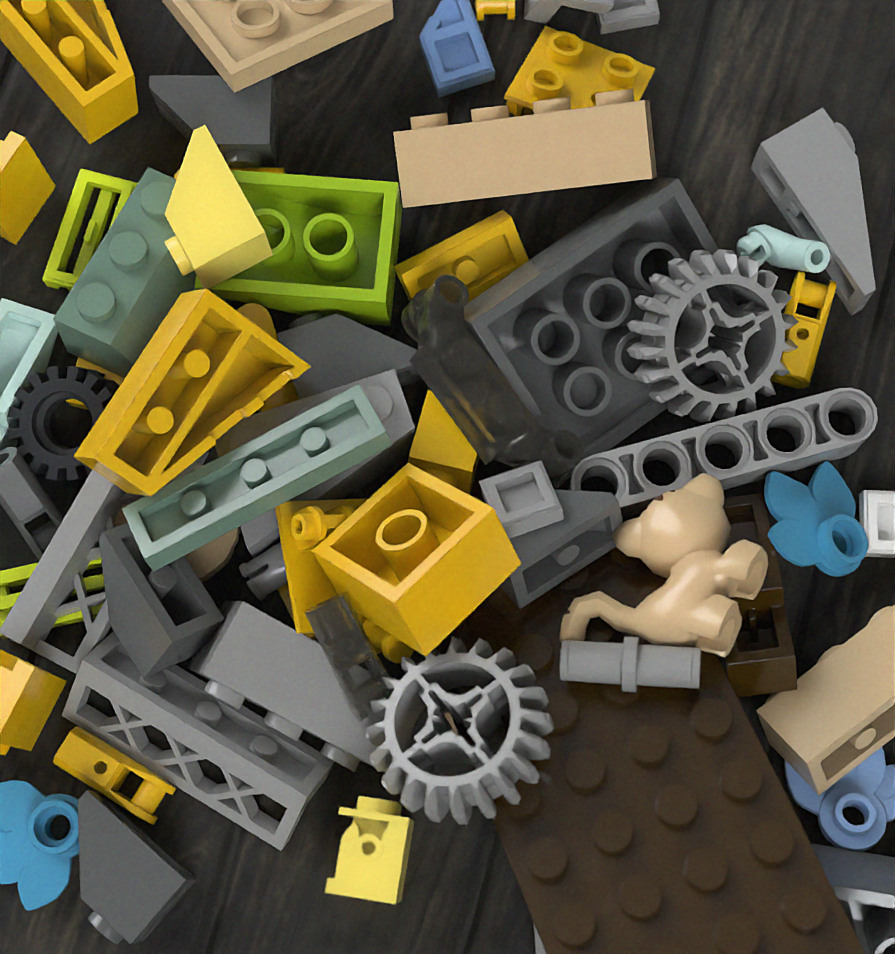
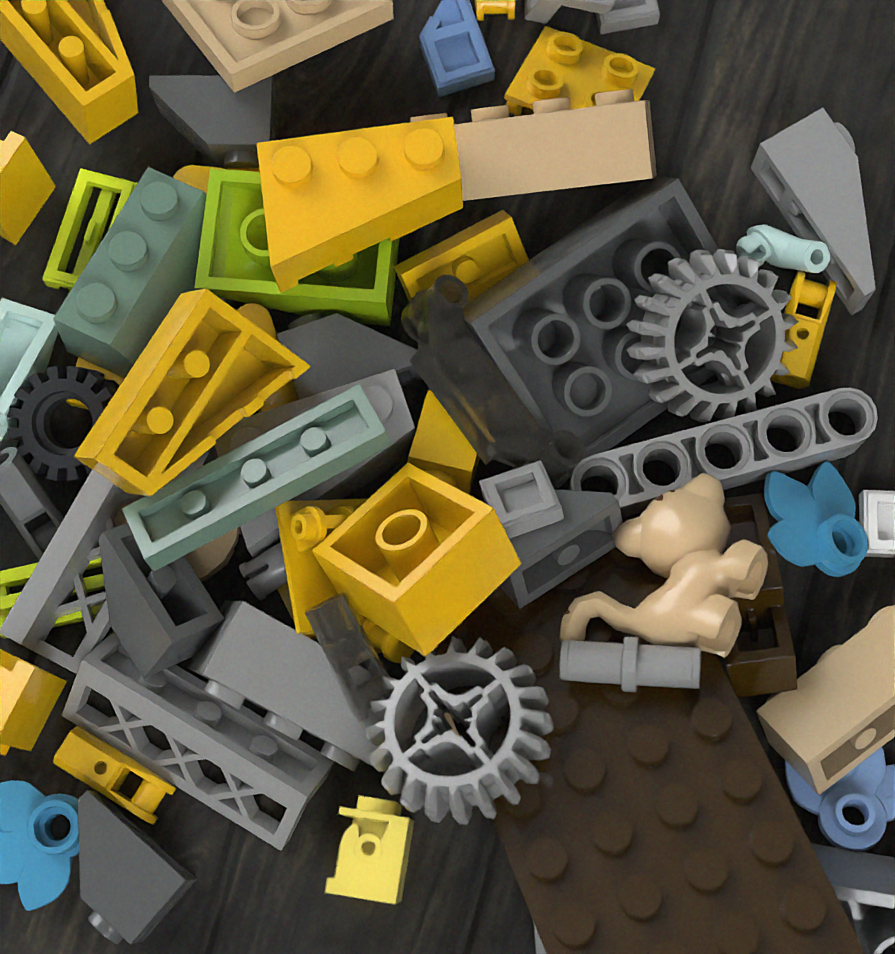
light yellow slope [164,125,273,289] -> none
none -> yellow wedge [257,117,463,293]

